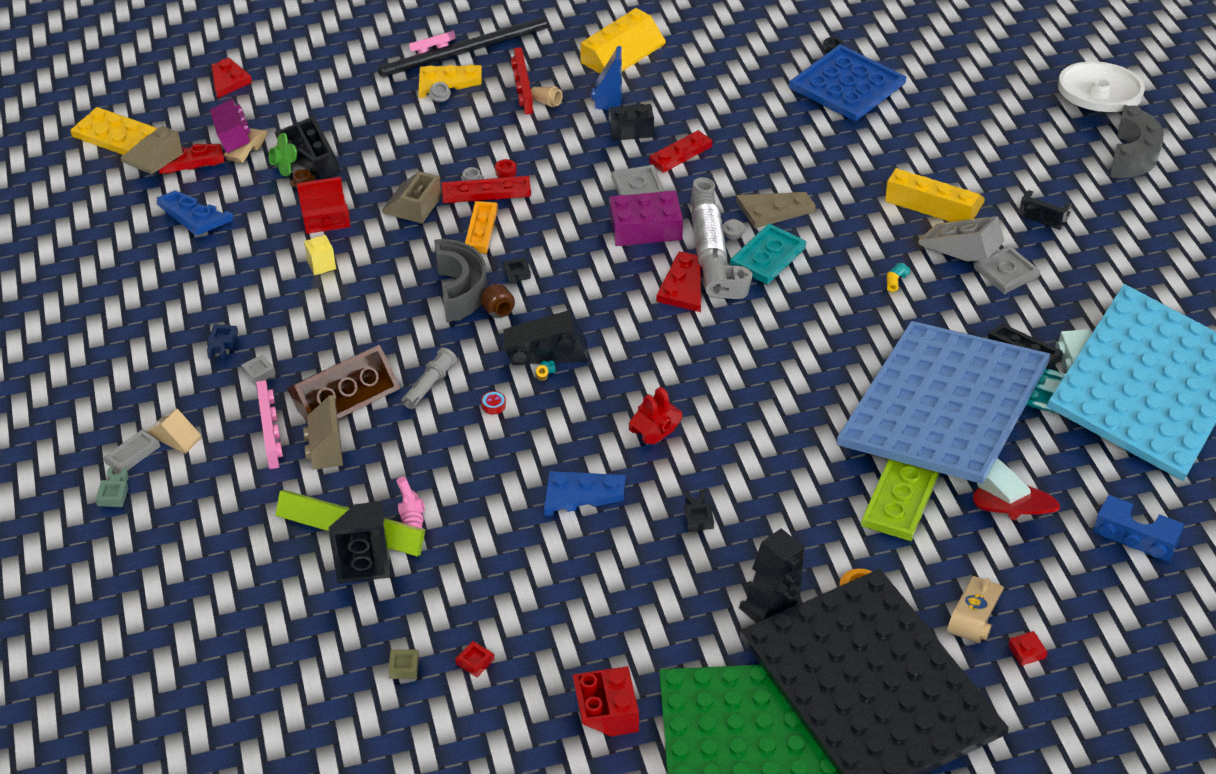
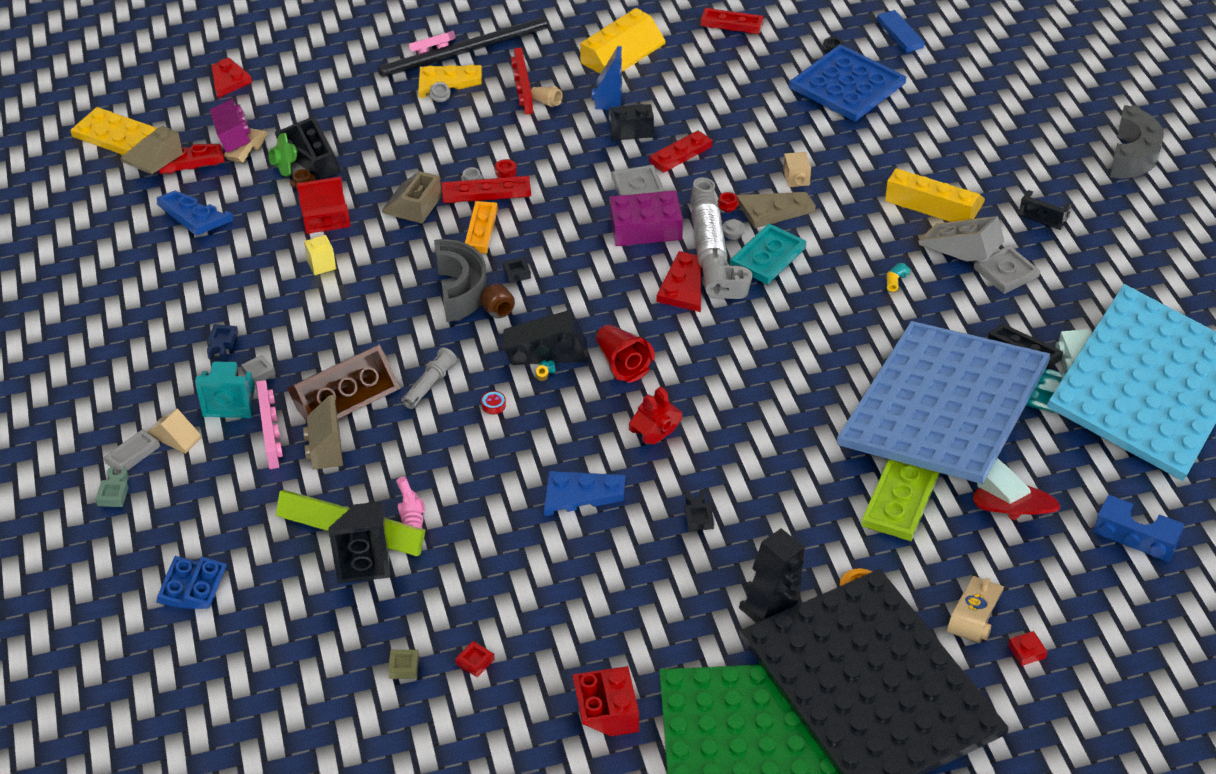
white dish [1058,62,1145,112] -> none
none -> blue slope [156,555,227,609]
none -> teal panel [195,362,255,418]
none -> red cone [596,325,655,383]
none -> red plate [701,8,764,34]
none -> red plate [717,192,739,212]
none -> tan brick [783,152,811,187]
none -> blue tile [877,10,925,53]

